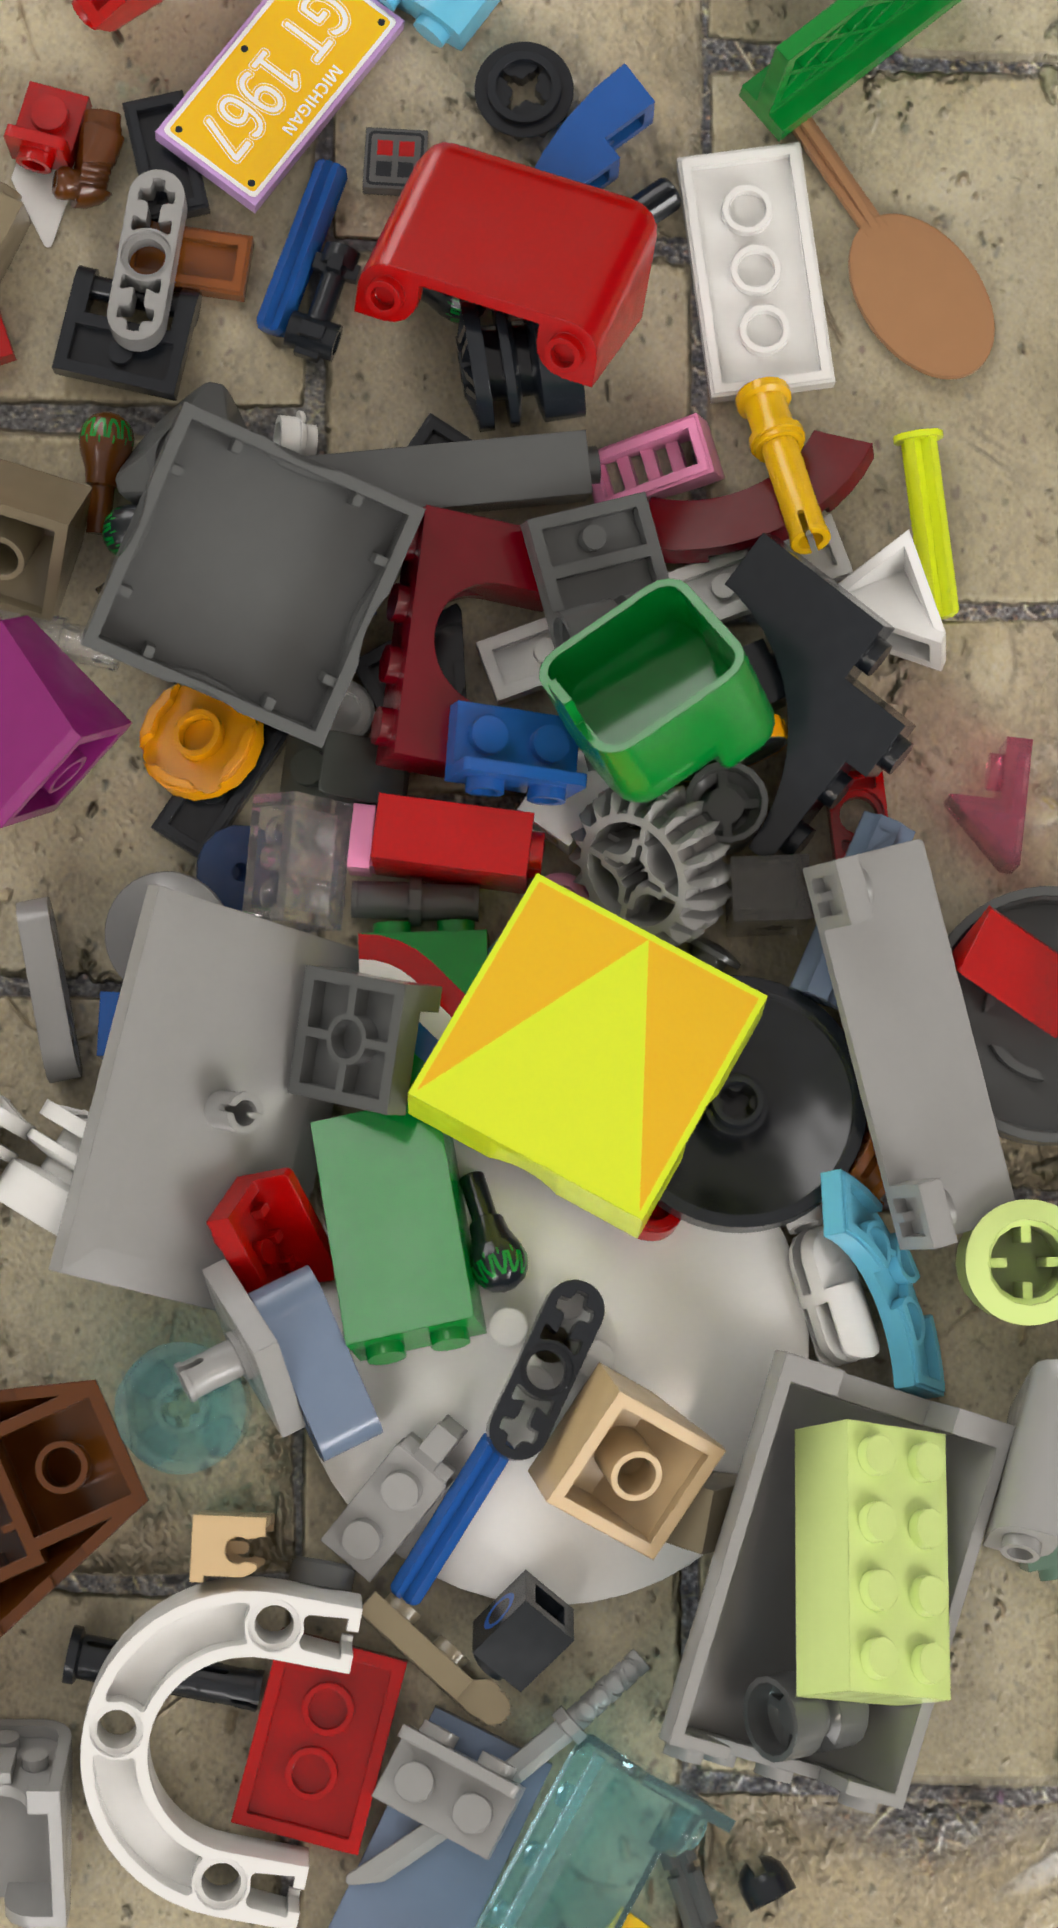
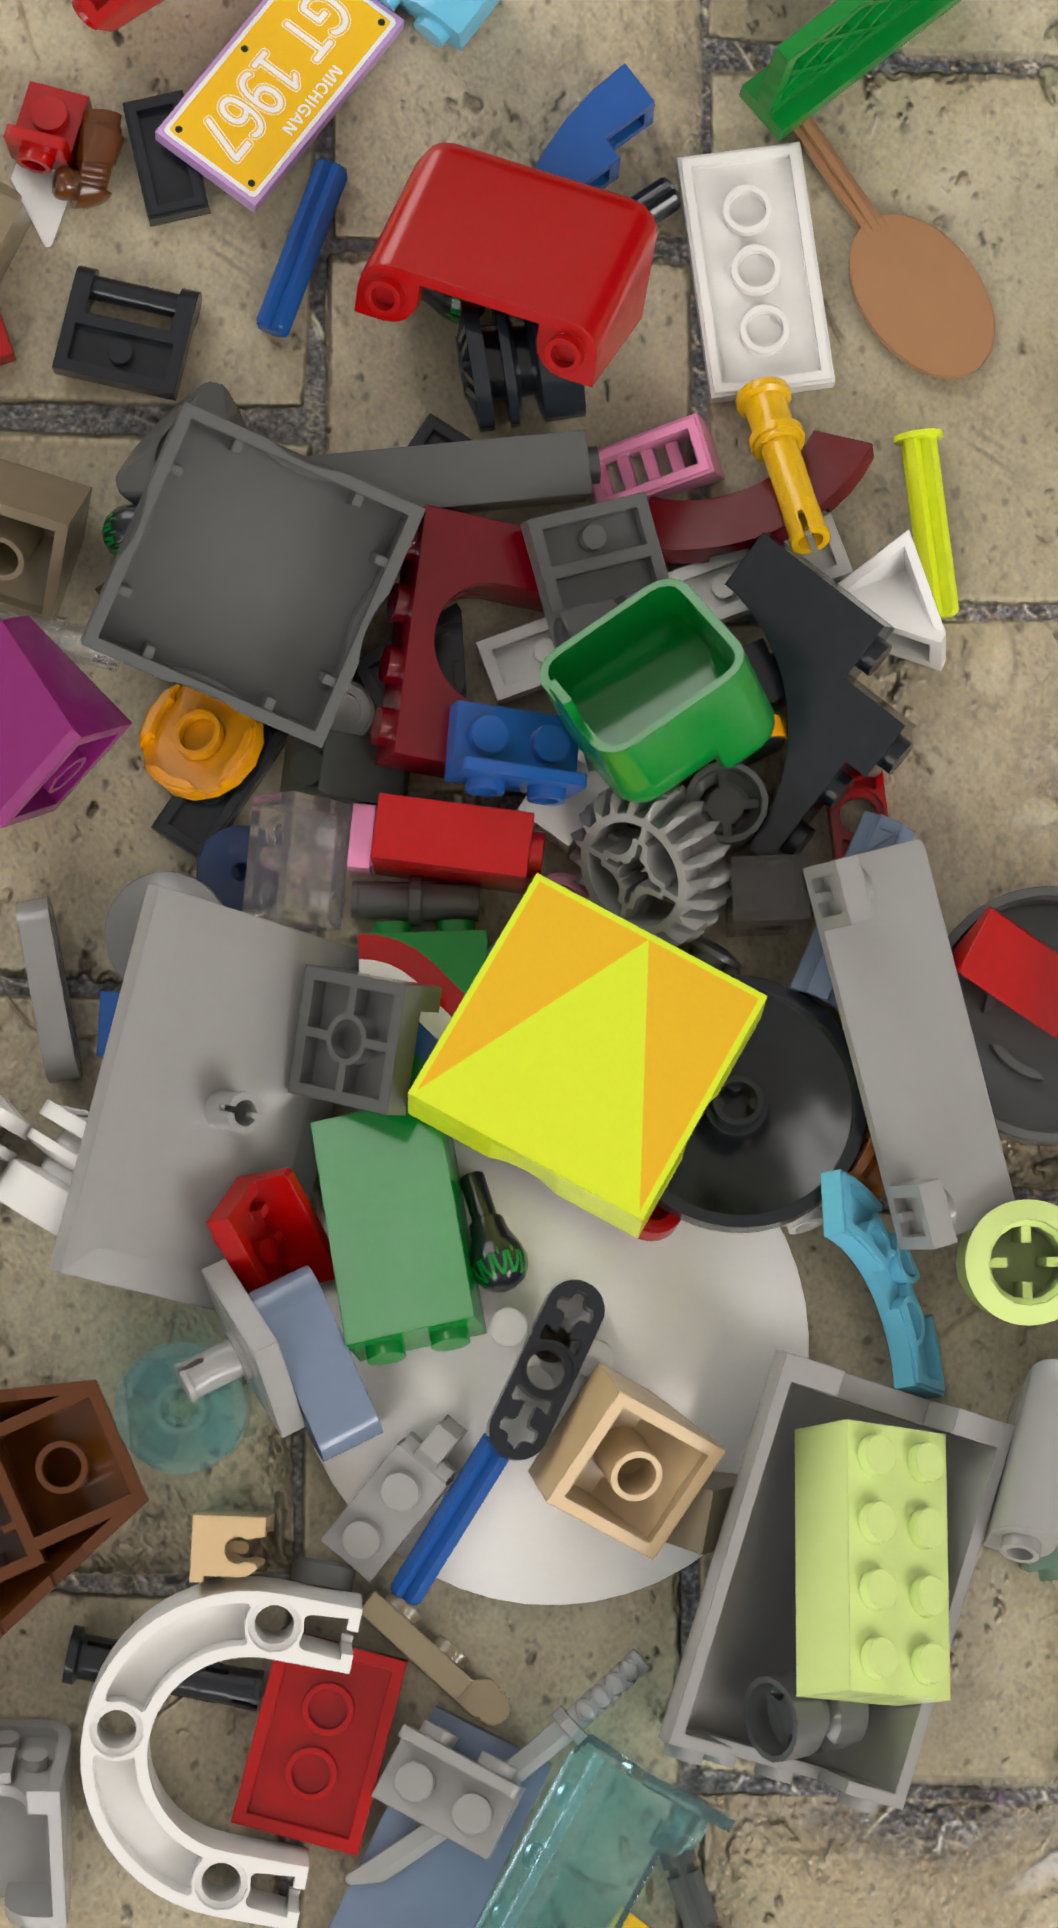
reddish brown piece [78,412,135,535] -> none
light grey beam [107,169,188,352] -> none
dark orange tile [130,221,254,302] -> none
white plate [273,410,318,456] -> none
black bar [283,241,362,363] -> none
dark grey tile [362,127,429,196] -> none
black brick [472,1570,574,1692] -> none
black gear [474,42,574,142] -> none
black hinge [738,1855,797,1913] -> none
white arm [788,1226,880,1367] -> none
clear pink slope [943,736,1033,874] -> none

